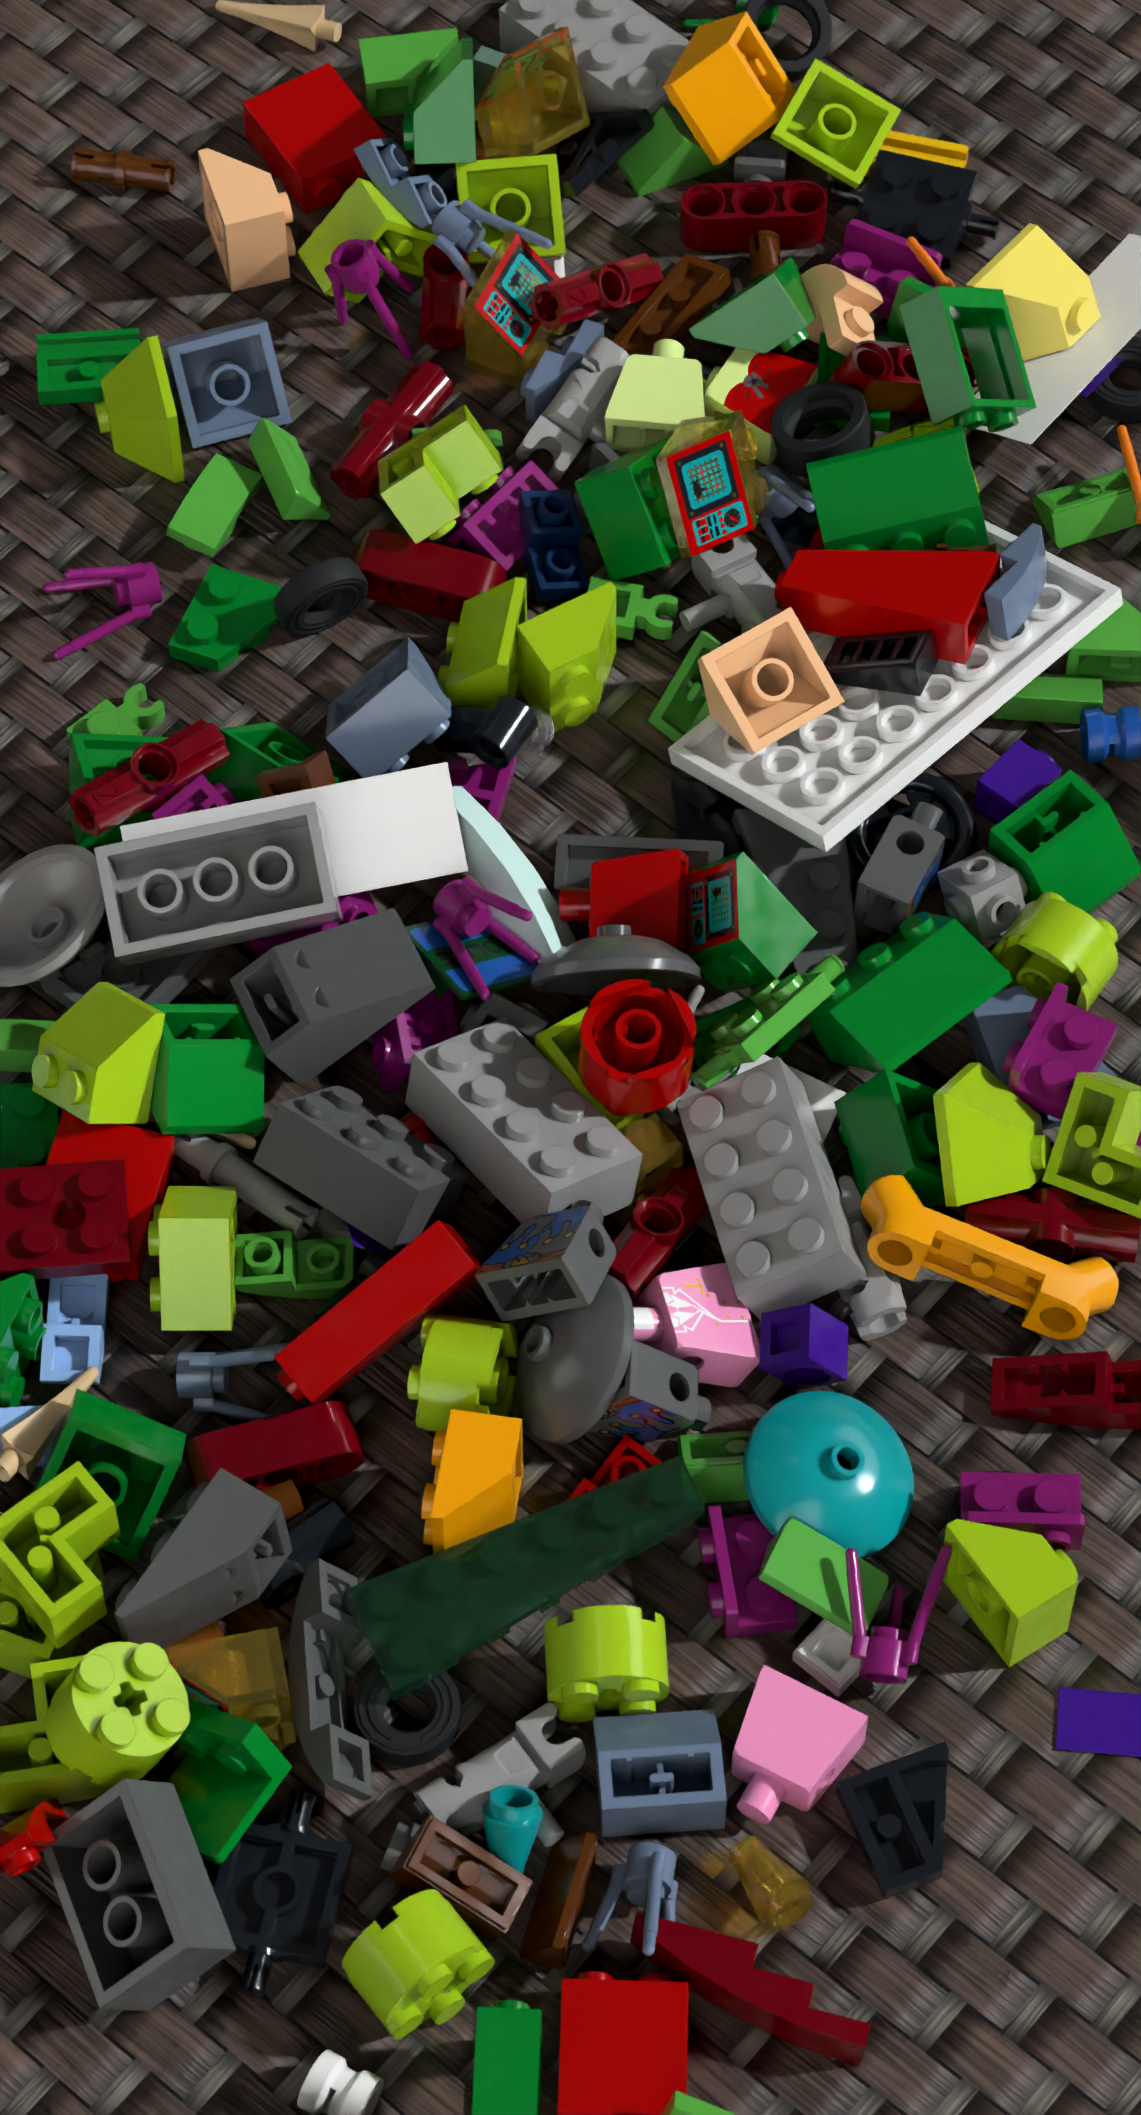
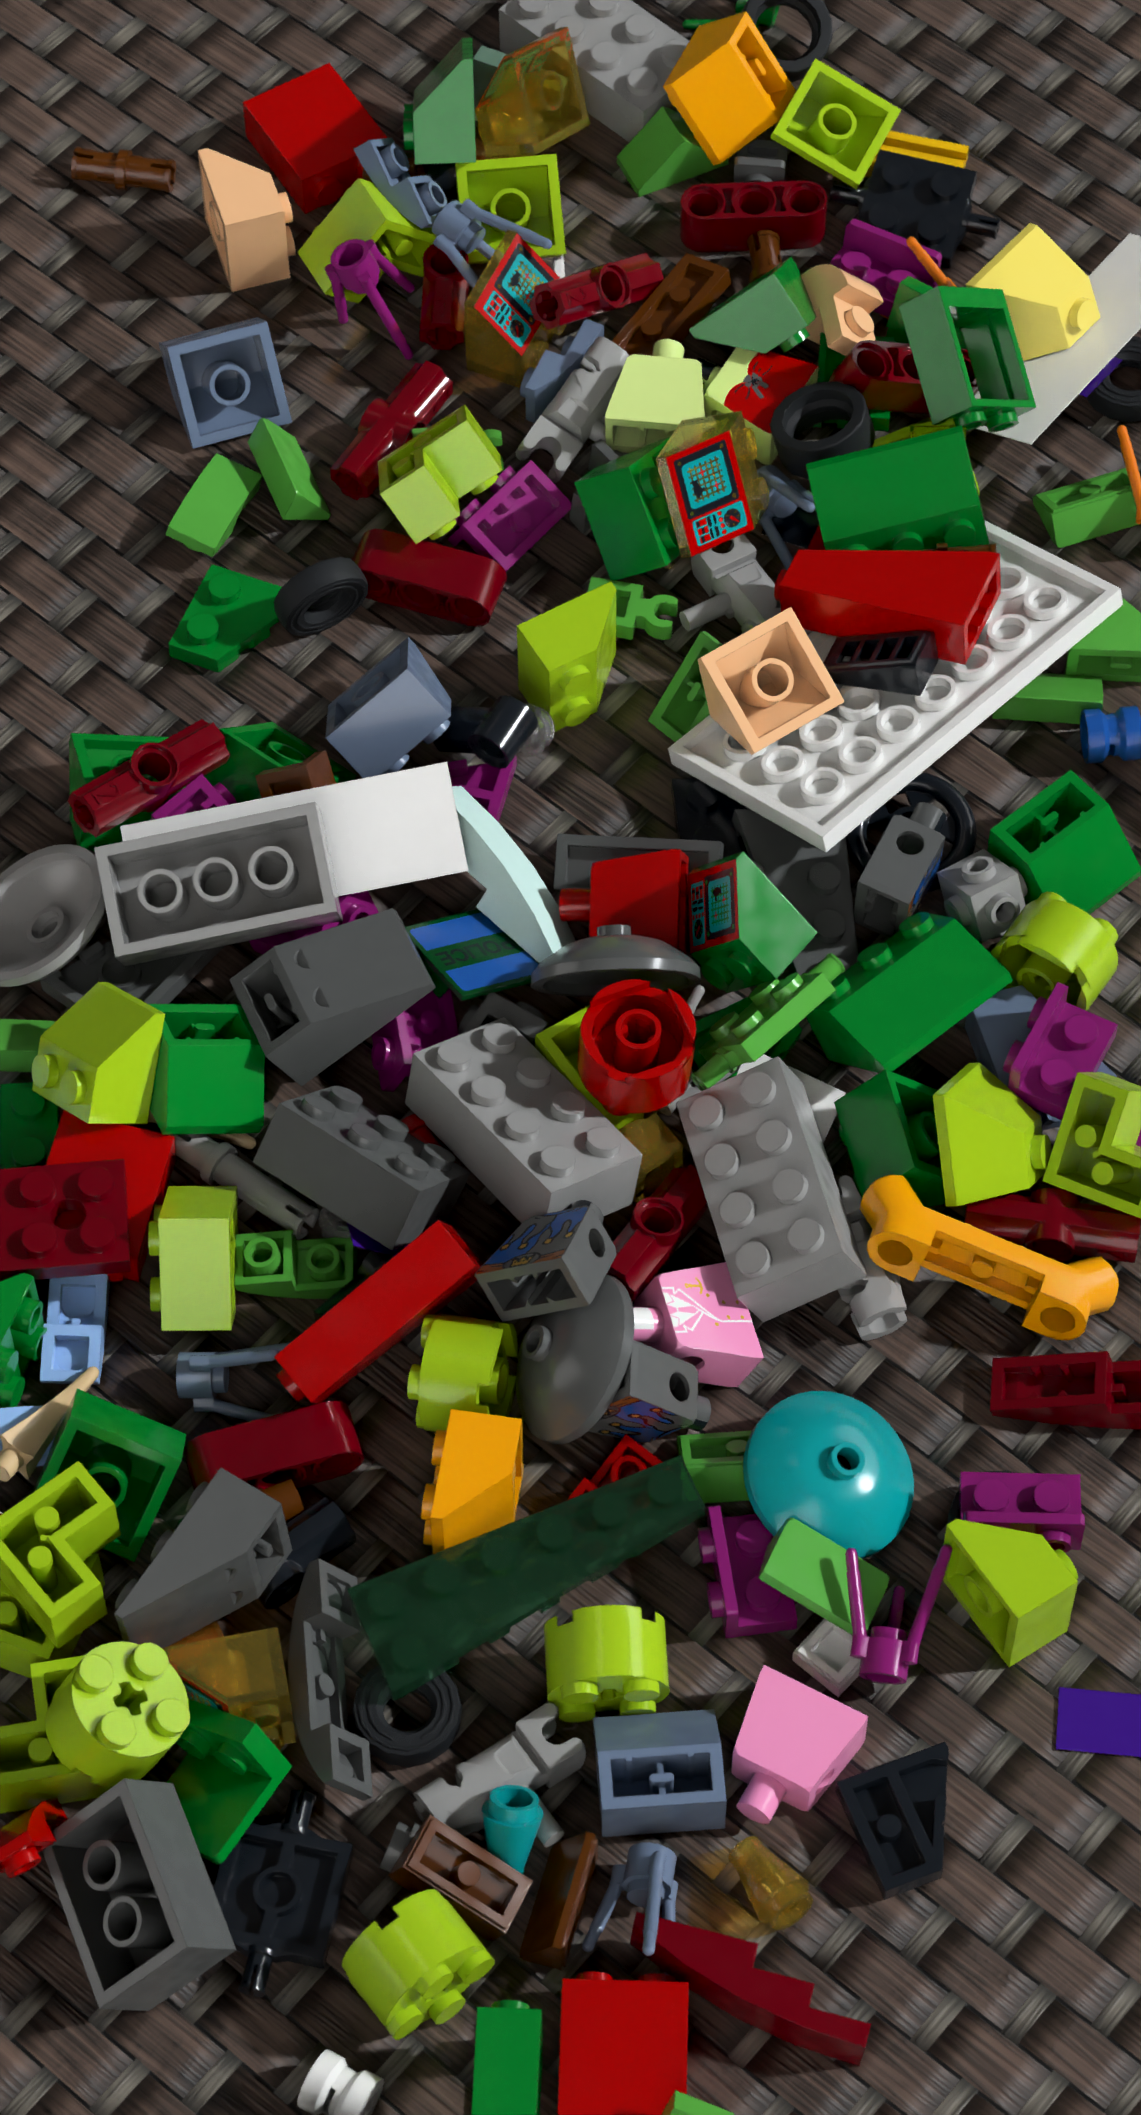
green plate [36,328,141,405] -> none
magenta plant [43,561,162,660] -> none
bright green plate [66,683,166,742] -> none
lime slope [94,335,185,483] -> none
tan piece [215,0,342,52] -> none
bright green slope [358,28,458,117] -> none
magenta plant [432,877,539,1001] -> none
lime slope [438,577,527,708] -> none
dark blue slope [518,490,589,602] -> none
black wing [545,109,655,198] -> none
dark purple brick [759,1303,848,1390] -> none
dark purple brick [974,738,1062,825] -> none
sand blue slope [984,523,1047,641] -> none

